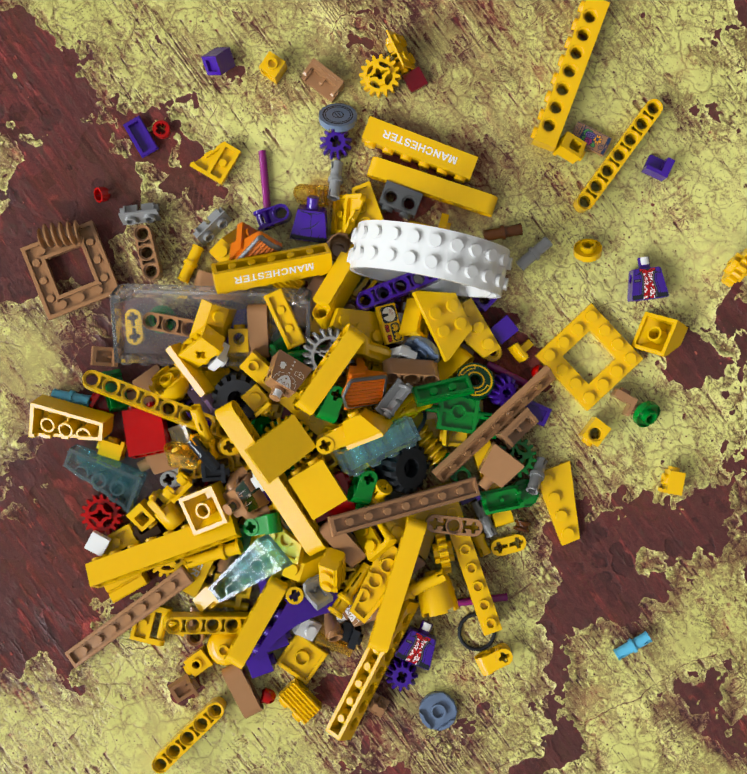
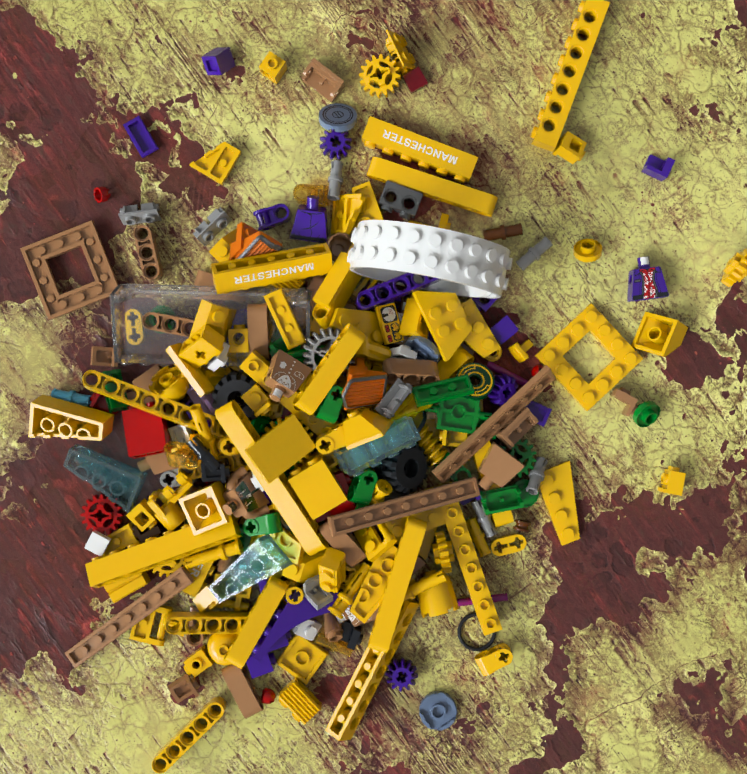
medium nougat piece [37,220,82,249] -> none
yellow brick [96,436,127,461] -> none
red bush [152,120,171,139] -> none
yellow pin [177,244,204,284] -> none
magenta bar [258,150,271,208] -> none
medium nougat brick [366,692,391,718] -> none
torso [395,620,436,671] -> none
medium nougat beam [425,514,483,537] -> none
tile [572,121,612,157] -> none
yellow beam [573,99,663,213] -> none
yellow brick [578,416,611,447] -> none
medium azure pin [613,631,652,661] -> none

